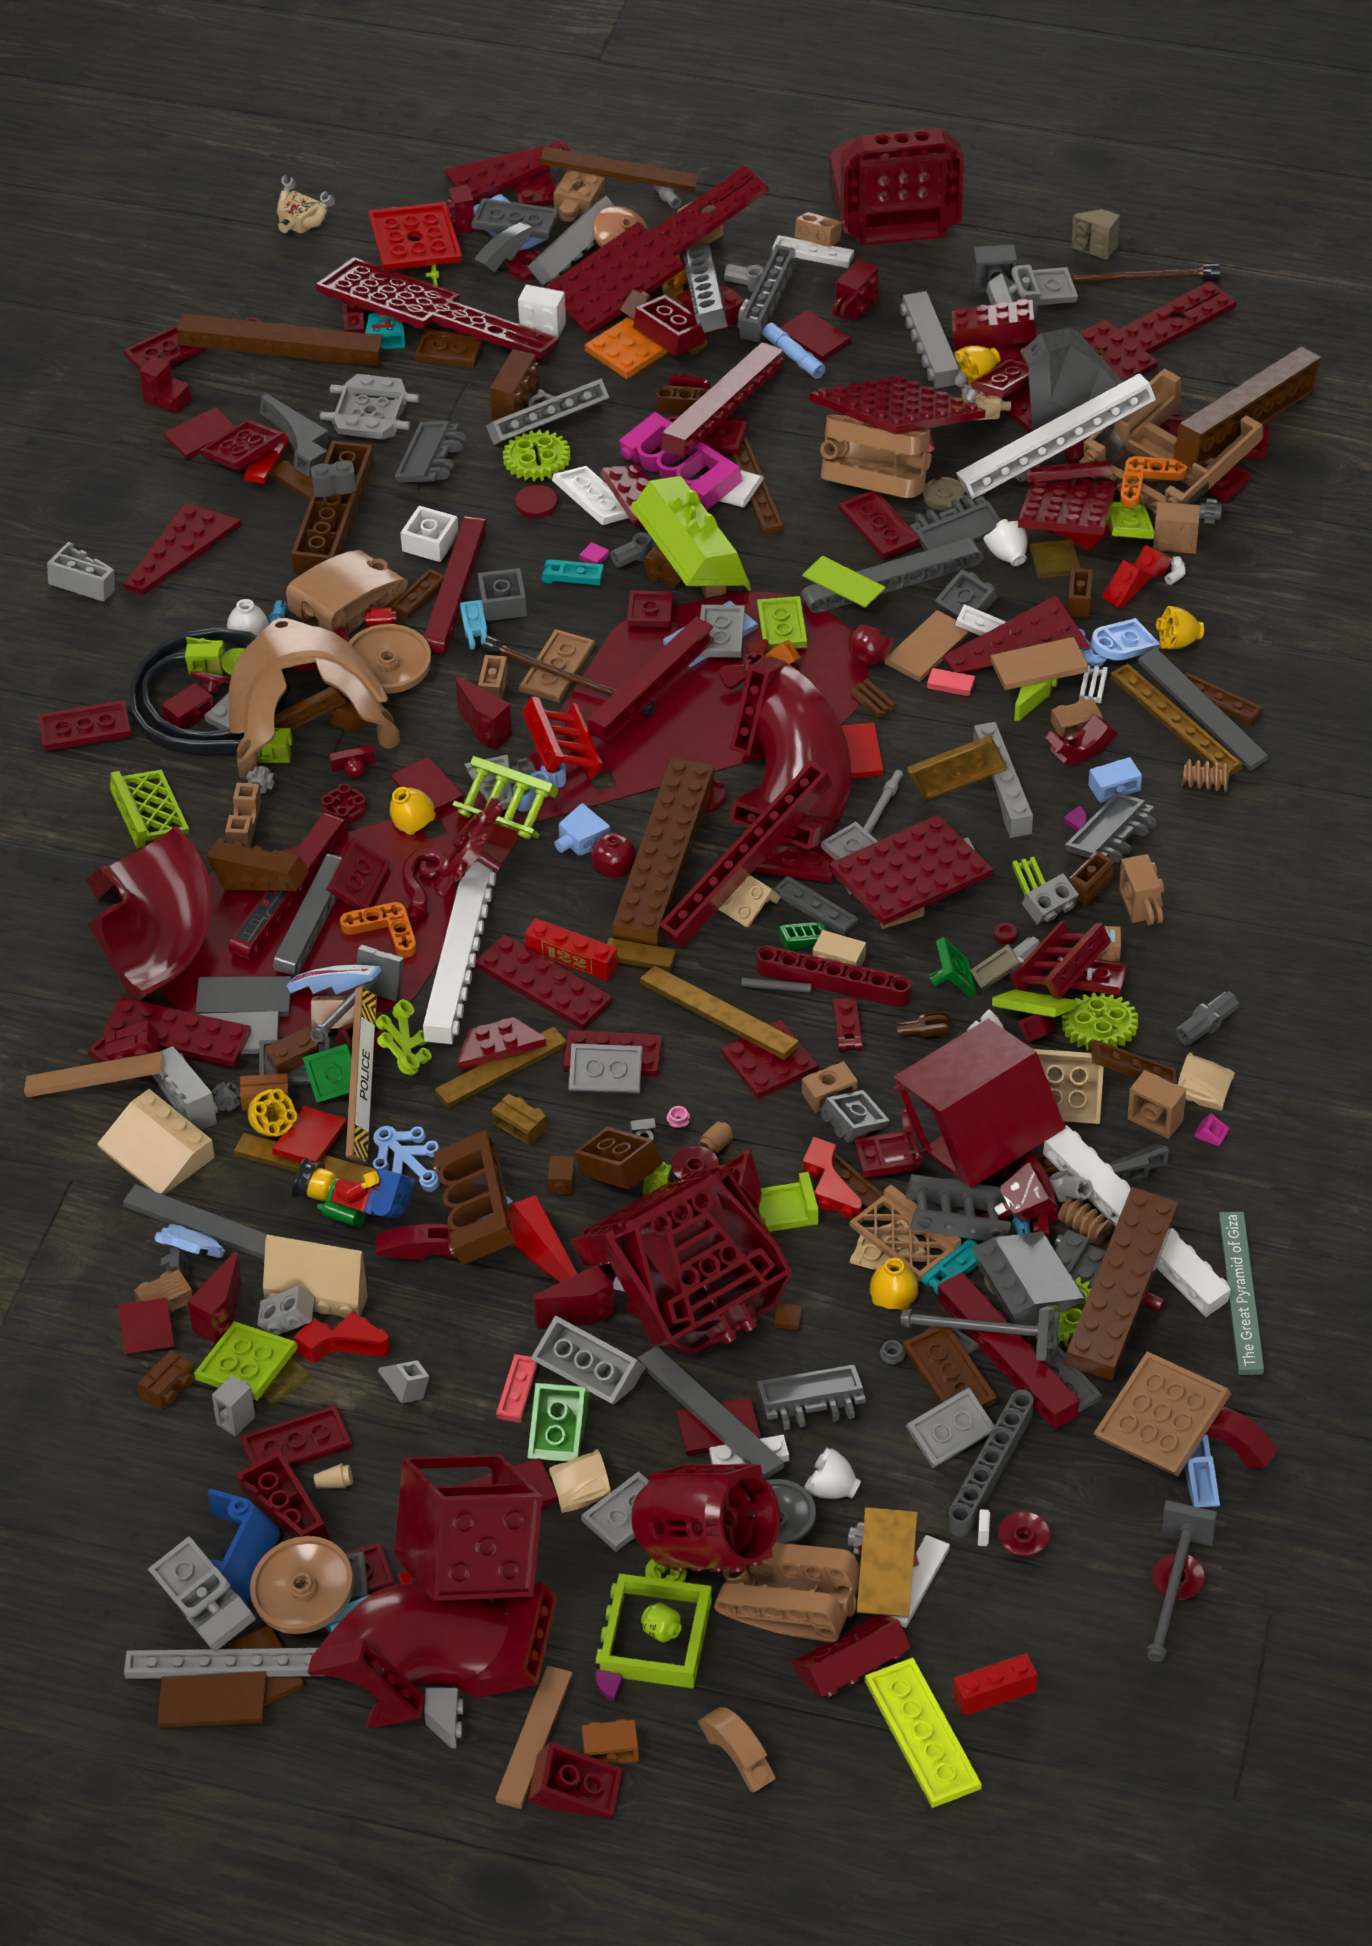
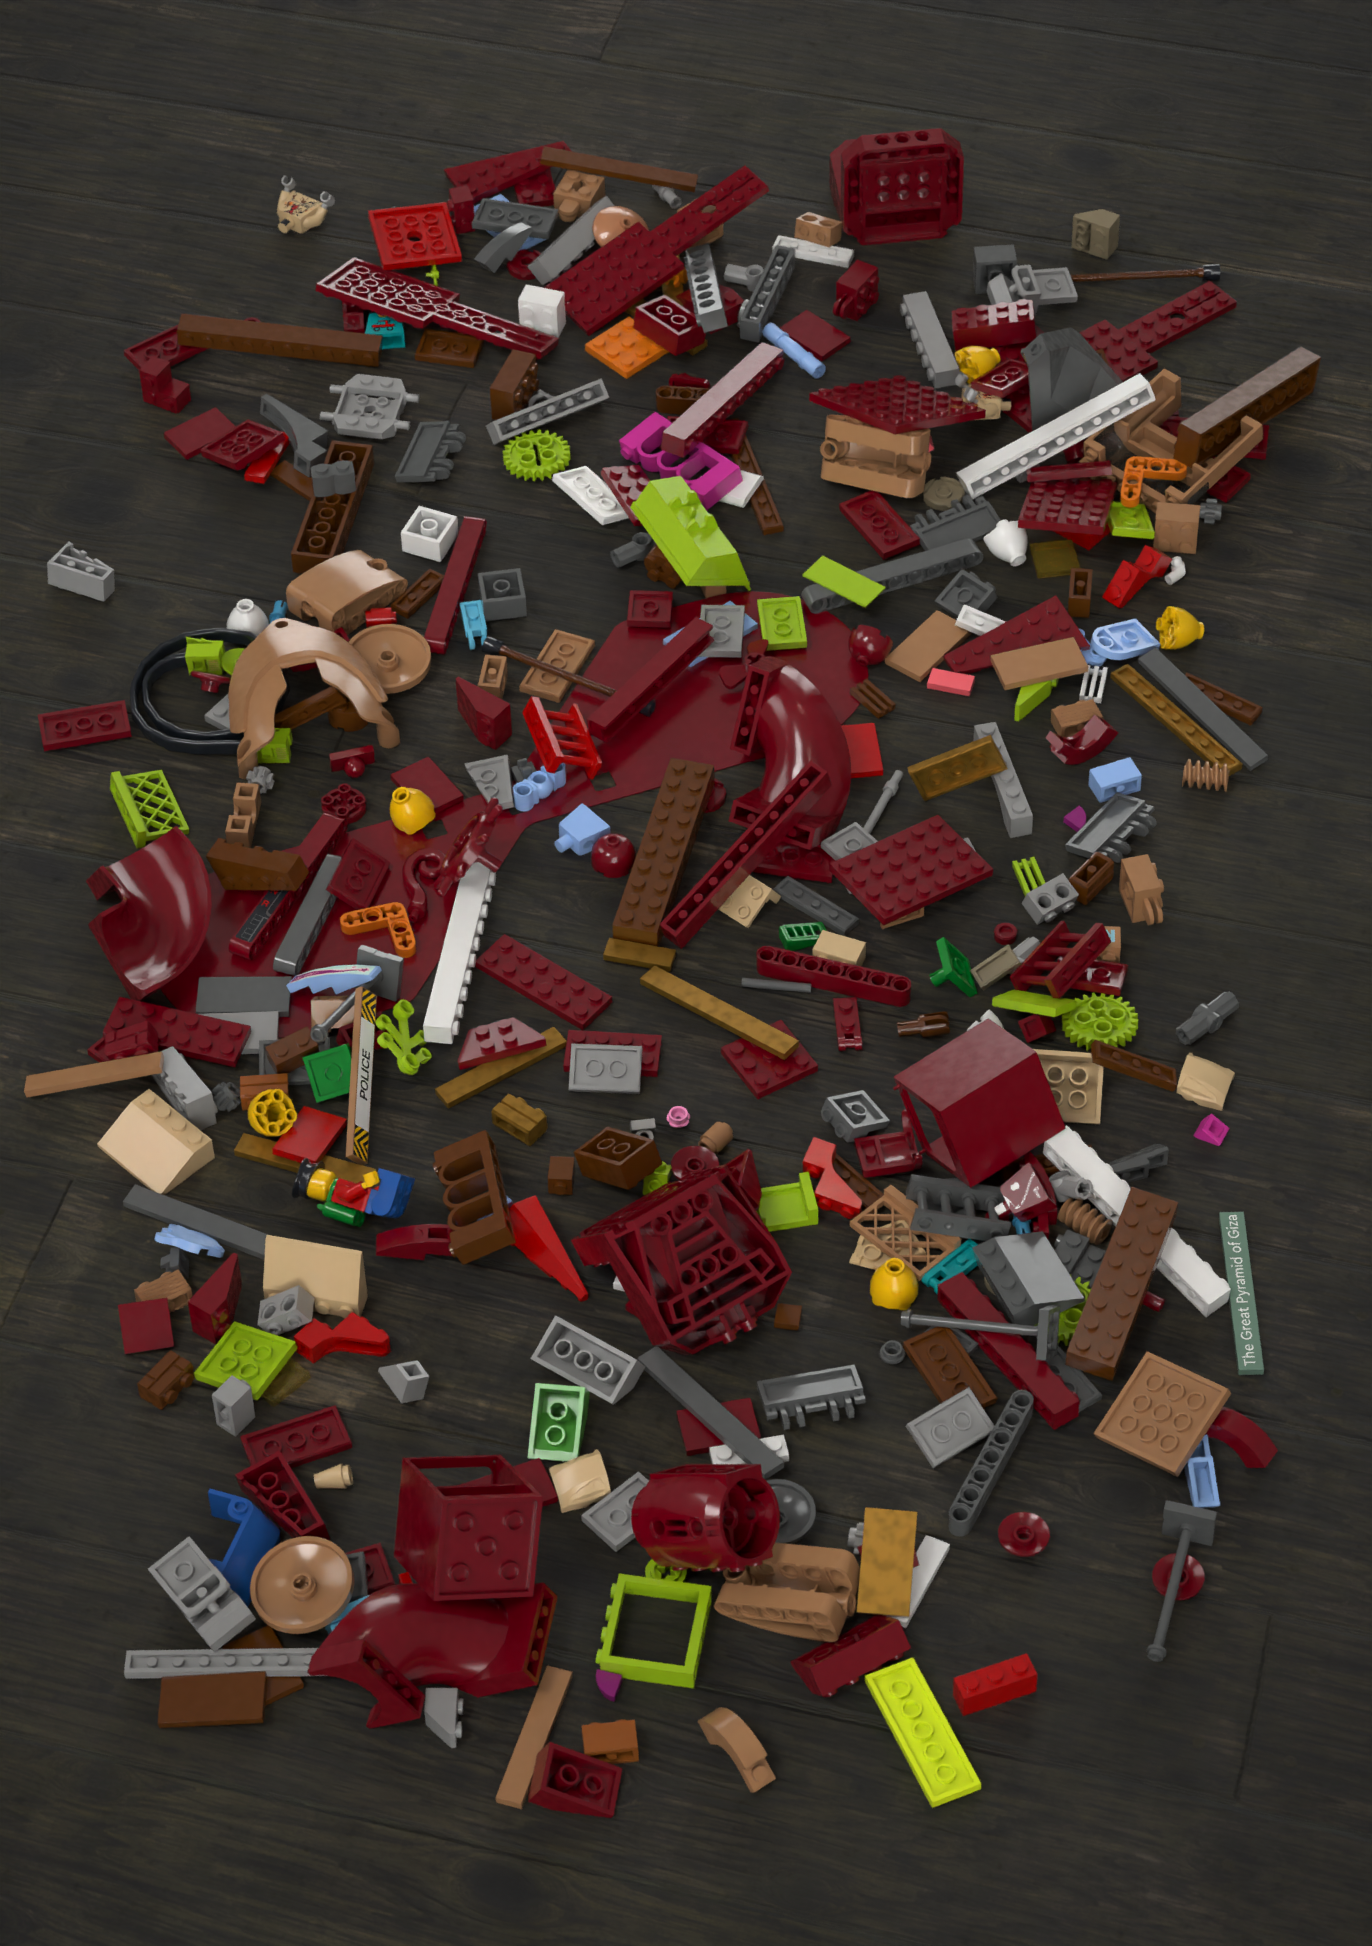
dark red wing [124,503,242,595] -> none
dark red brick [162,682,214,729] -> none
light blue plant [373,1126,440,1192] -> none
lime fence [453,756,559,839] -> none
coral tile [496,1354,539,1423] -> none
dark red tile [515,485,557,519] -> none
red brick [524,918,618,982] -> none
dark red slope [533,1264,614,1329] -> none
teal plate [541,560,604,585] -> none
dark pink tile [579,542,609,564] -> none
reddish brown brick [620,289,652,319] -> none
lime head [641,1603,681,1642] -> none
orange panel [764,639,801,664] -> none
medium nougat brick [802,1061,857,1113] -> none
white piece [804,1448,861,1499] -> none
white tile [978,1510,990,1546] -> none
medium nougat brick [1127,1070,1186,1139] -> none

